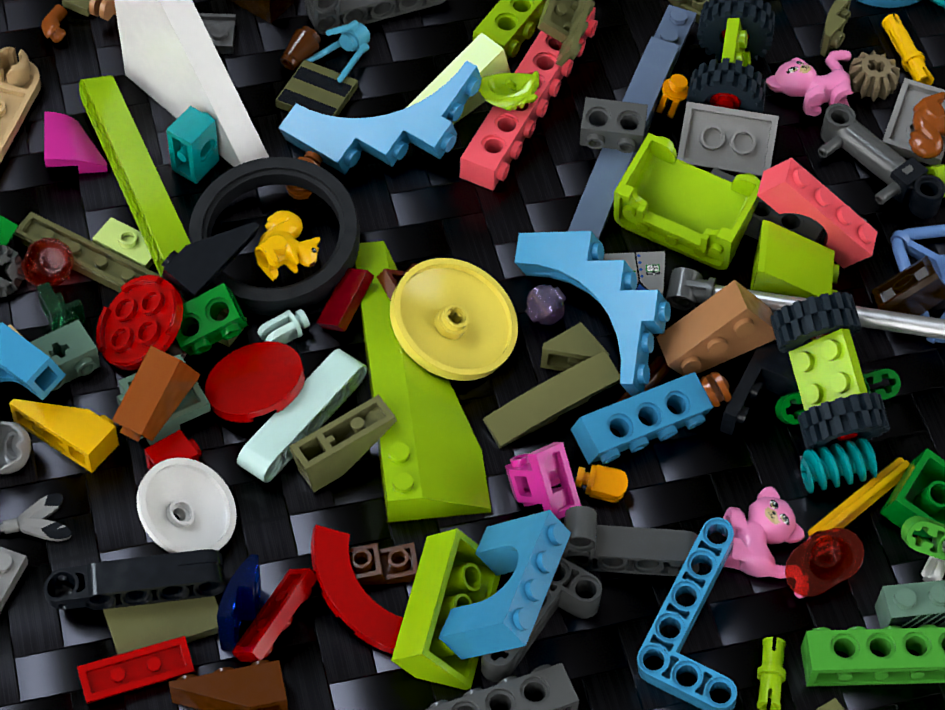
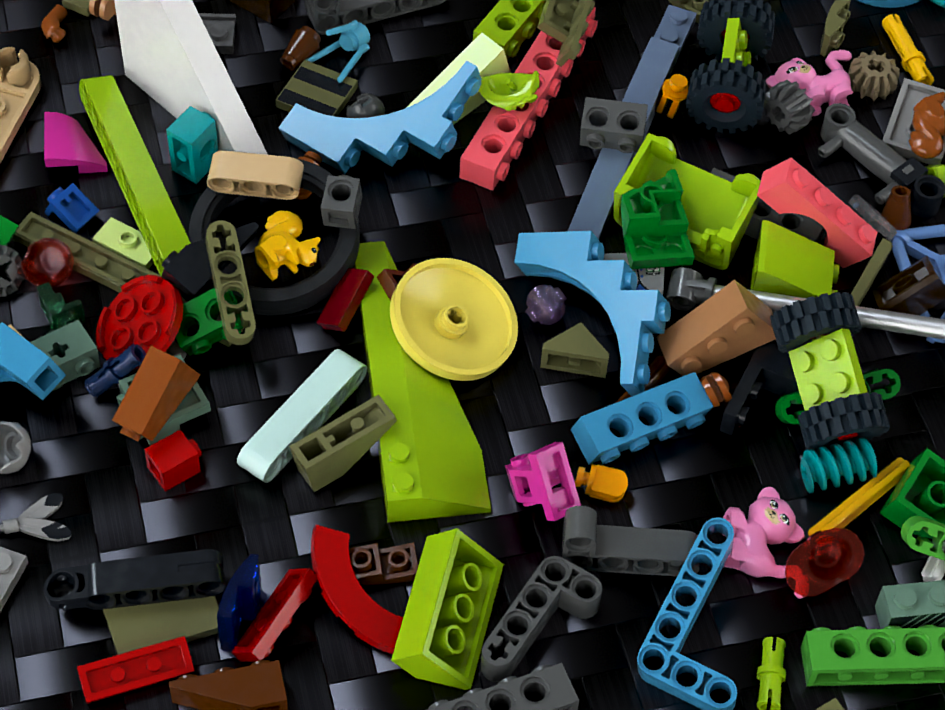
yellow slope [9,399,119,473] -> none
white dish [137,457,237,553] -> none
red tile [205,341,305,423] -> none
light aqua arm [257,309,310,344] -> none
dark azure arch [439,510,571,660] -> none
olive slope [483,350,620,449] -> none
light grey plate [677,102,779,178] -> none
none -> blue bracket [44,183,100,233]
none -> dark blue pin [84,344,146,397]
none -> olive beam [206,220,256,345]
none -> tan beam [207,151,304,200]
none -> dark grey brick [321,175,362,229]
none -> dark grey piece [346,93,385,118]
none -> green slope [621,169,695,269]
none -> dark grey gear [764,80,815,134]
none -> clear tile [848,194,897,241]
none -> olive tile [851,238,893,306]
none -> reddish brown cone [880,186,912,234]

